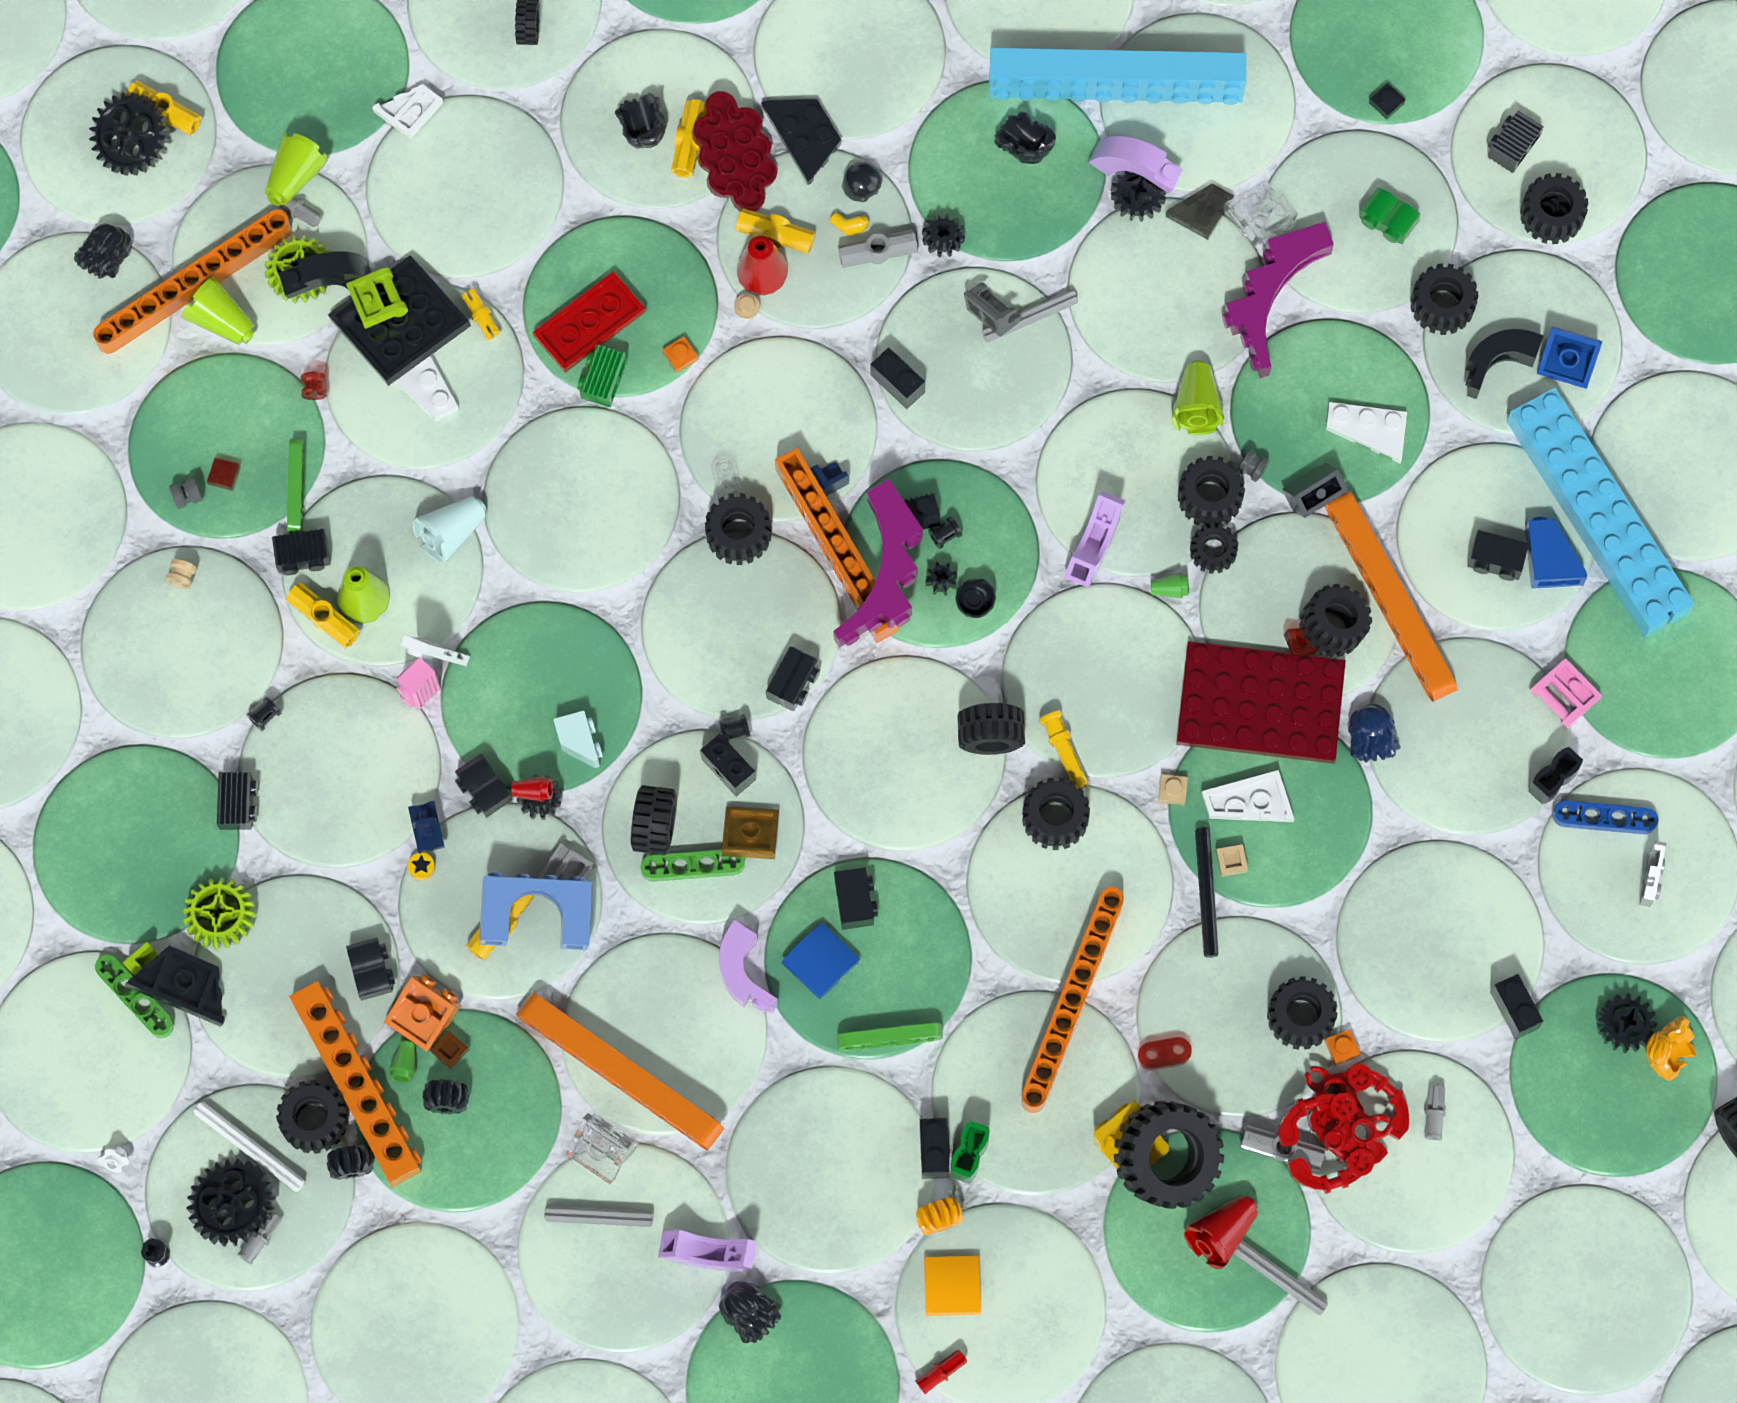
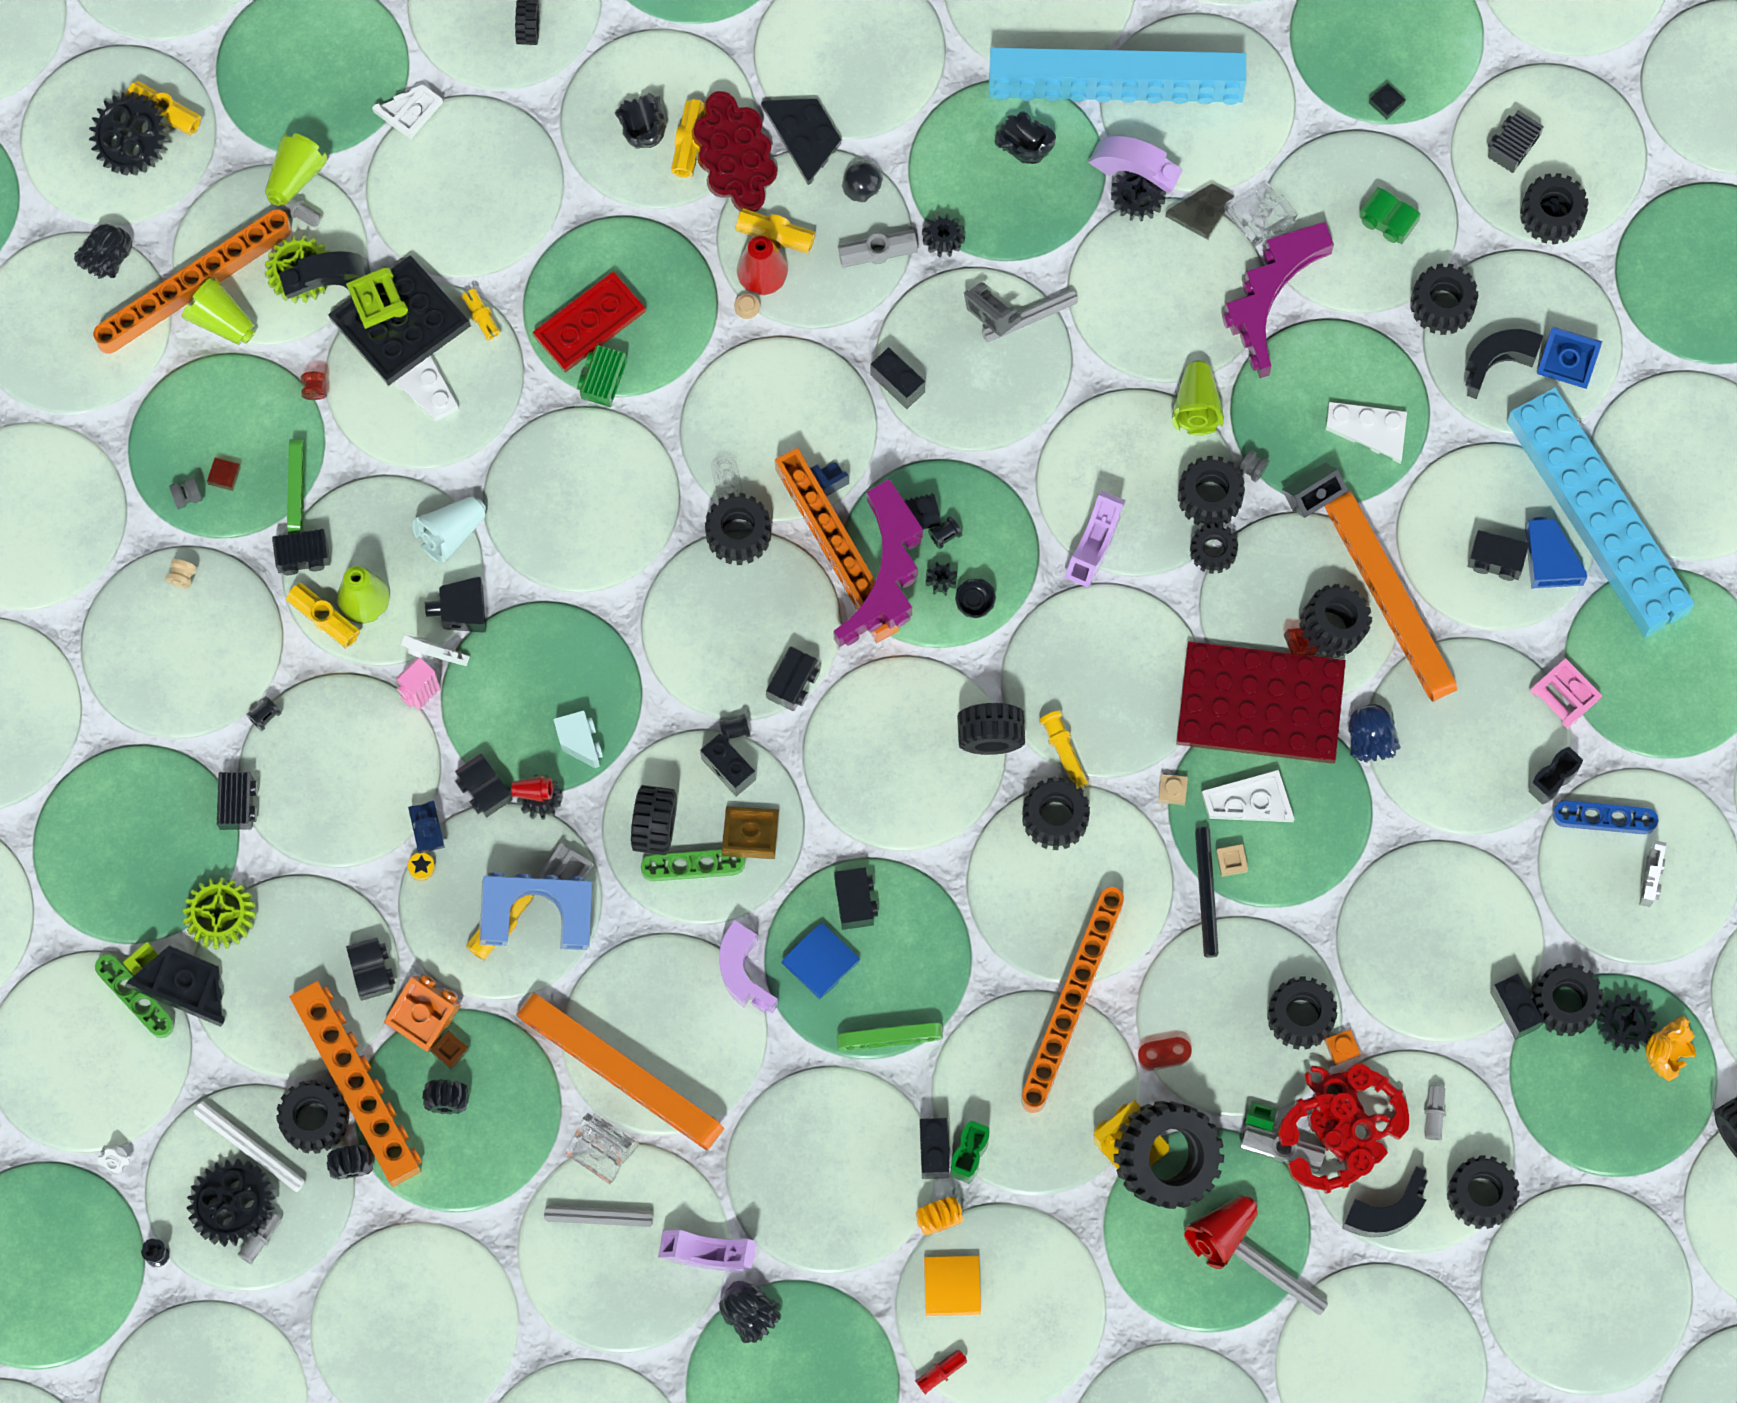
bright green cone [388,1041,416,1083] -> none
orange plate [662,336,698,373] -> none
yellow arm [829,212,869,236] -> none
bright green cone [1151,572,1189,599] -> none
none -> black torso [425,577,486,633]
none -> green plate [1245,1101,1278,1131]
none -> black arch [1342,1166,1428,1238]
none -> black tyre [1447,1155,1520,1229]
none -> black tyre [1532,963,1604,1036]

